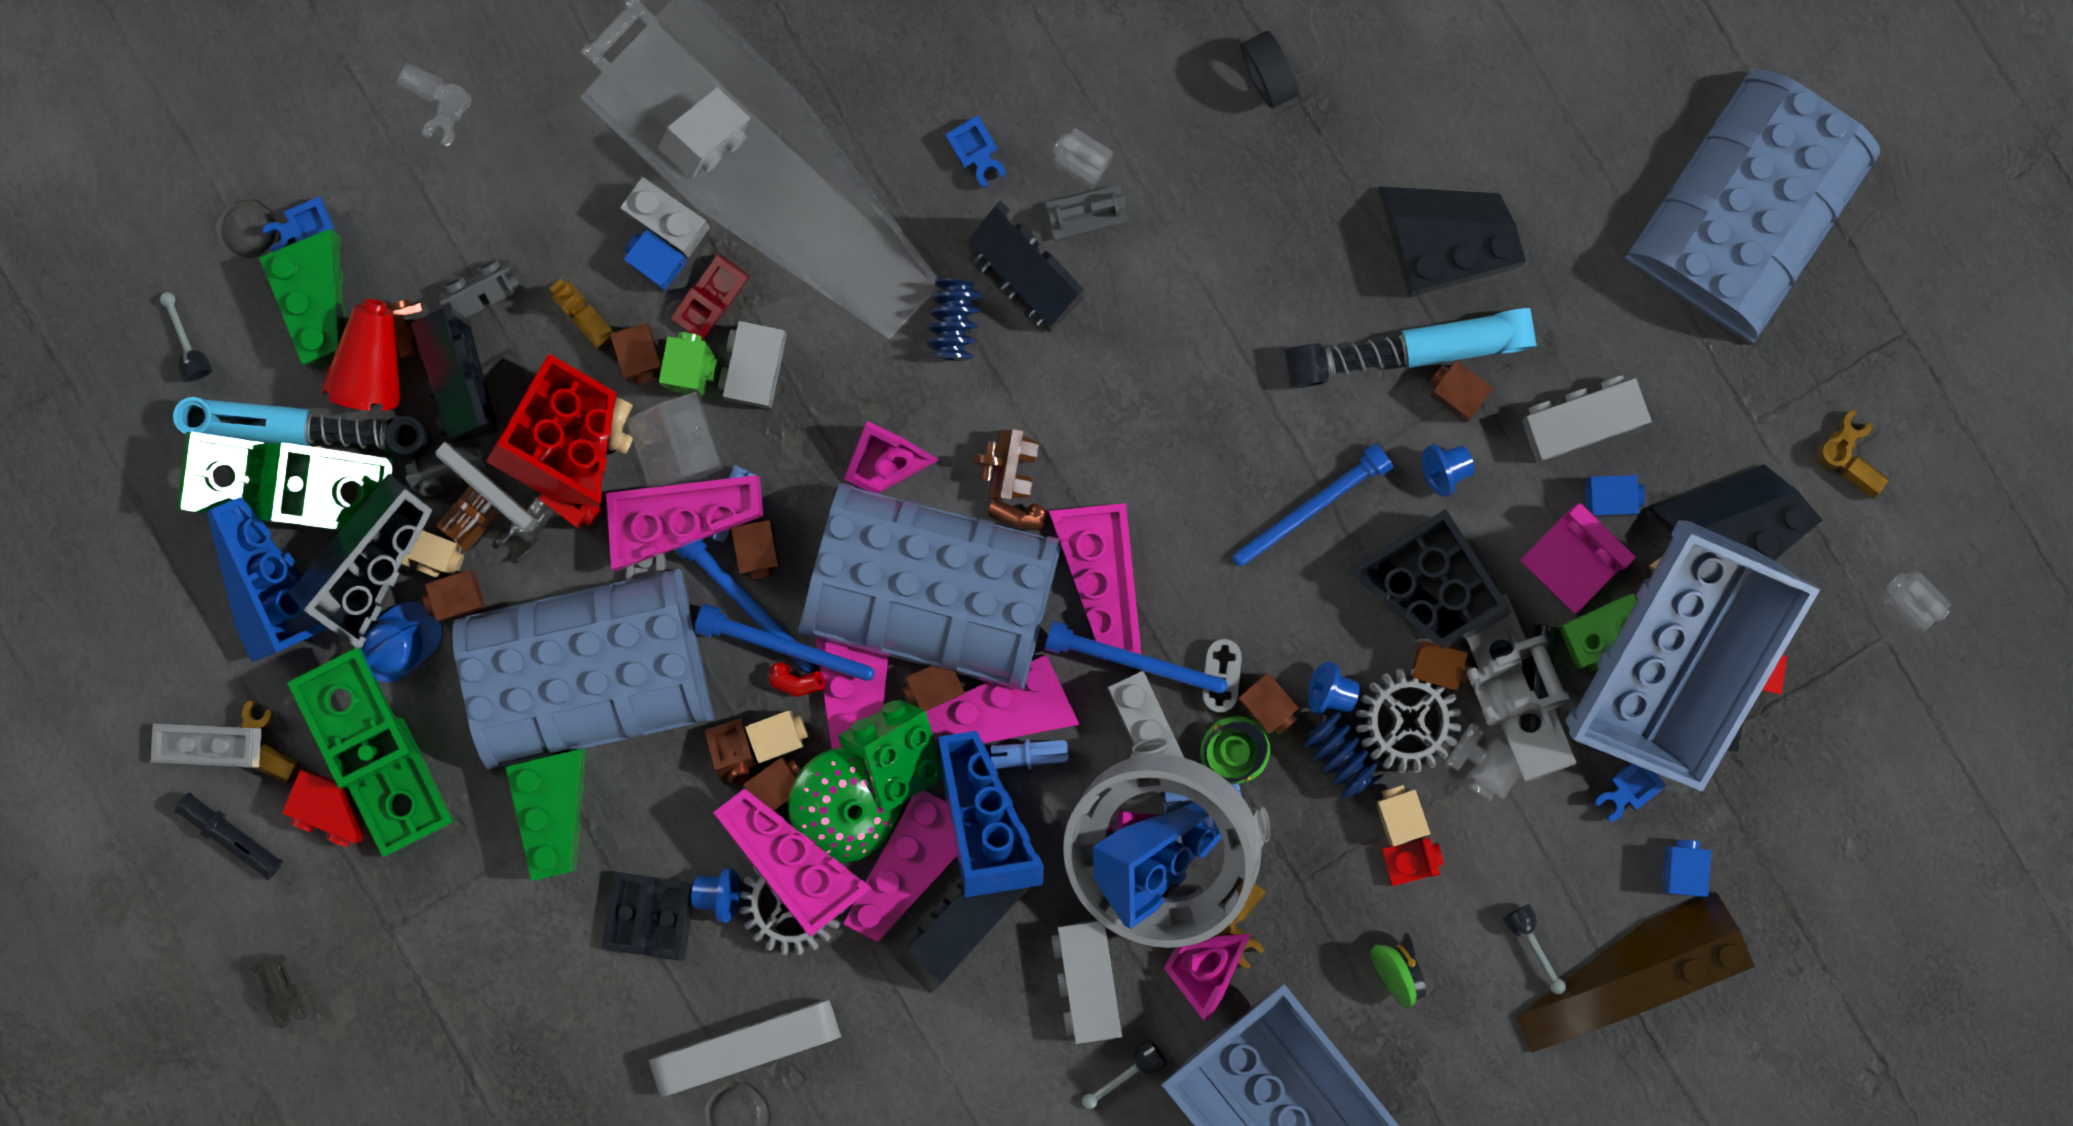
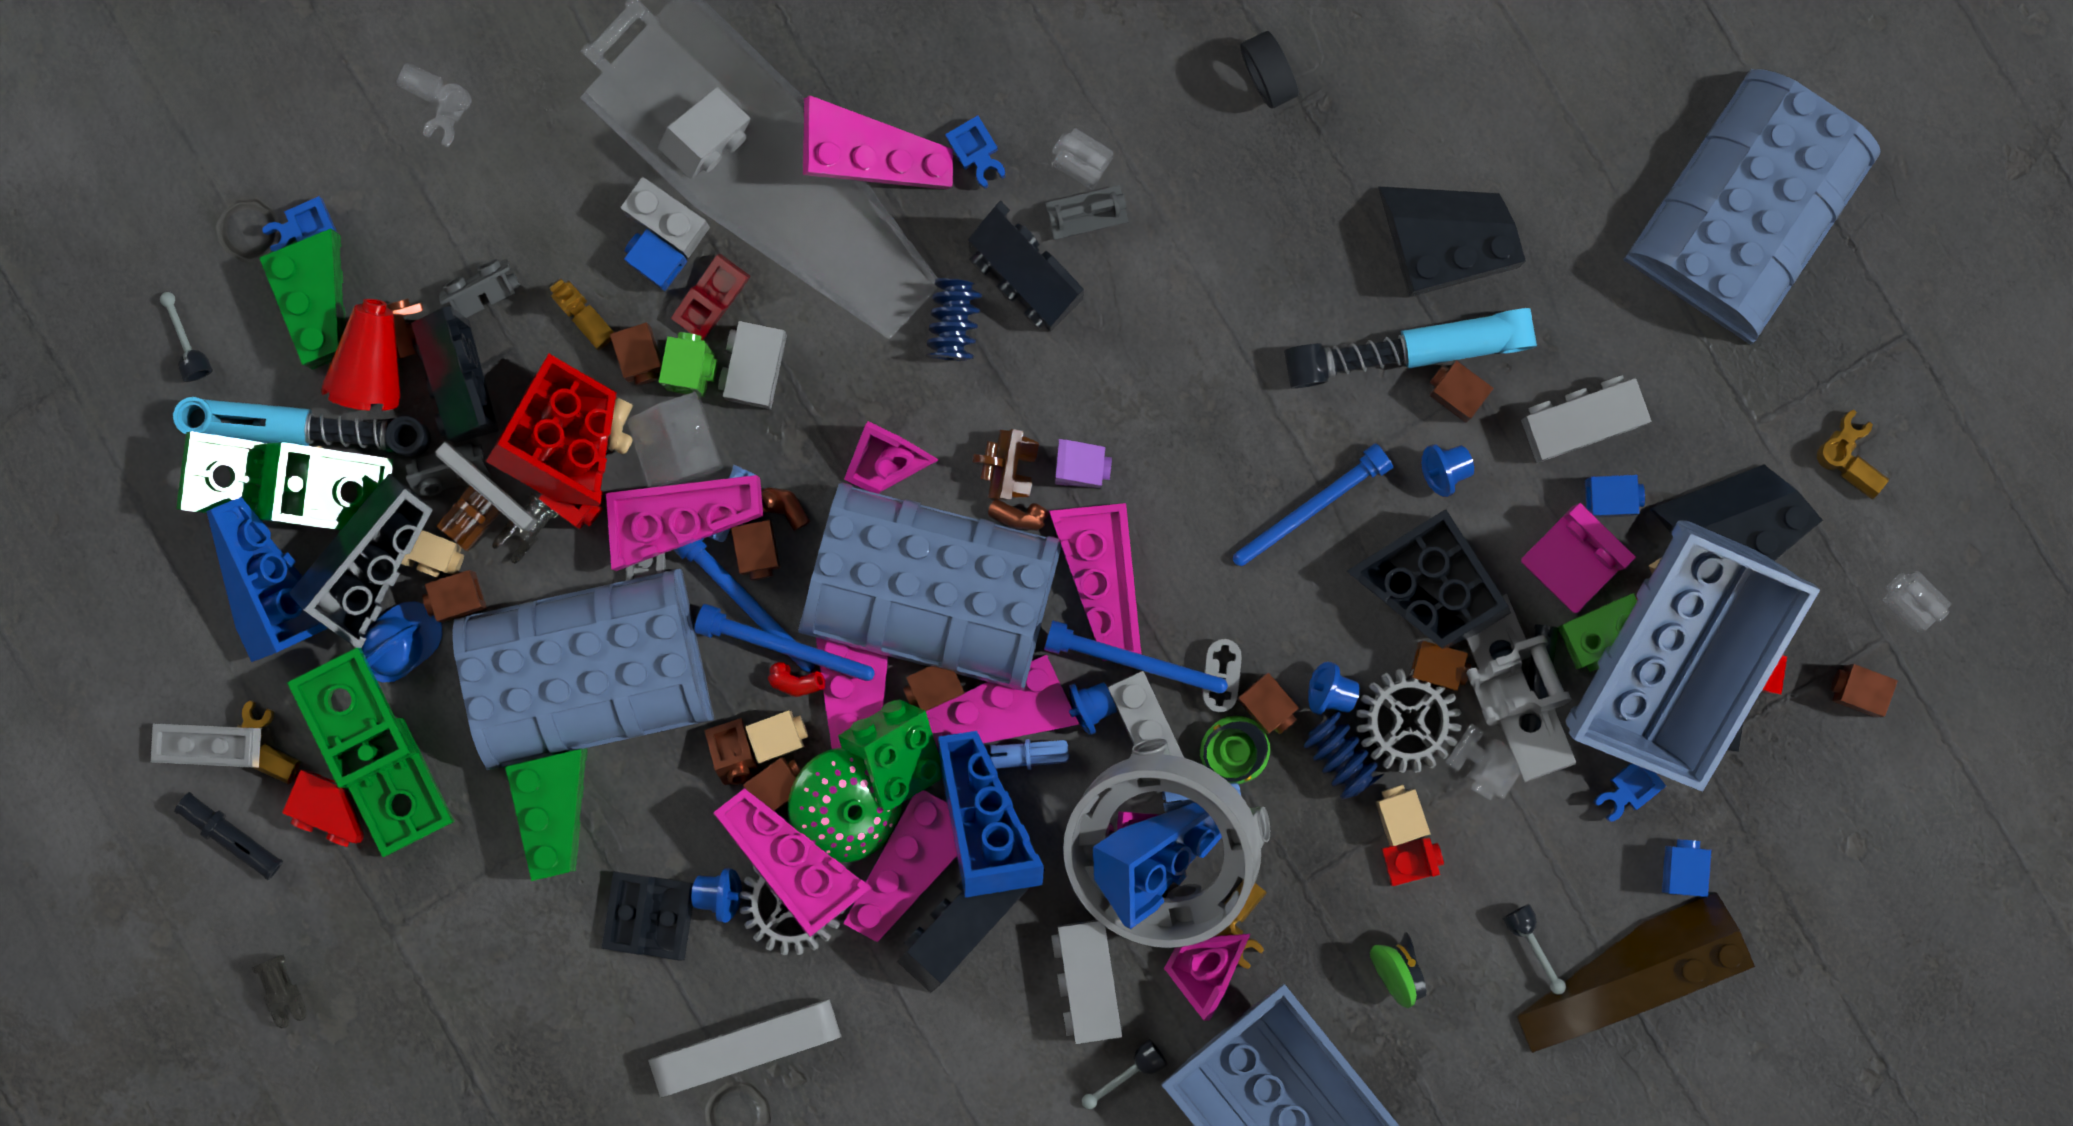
none -> copper arm [761,487,810,531]
none -> dark pink wing [803,95,953,190]
none -> medium lavender slope [1055,439,1112,489]
none -> blue piece [1069,682,1117,735]
none -> copper brick [1831,664,1898,717]

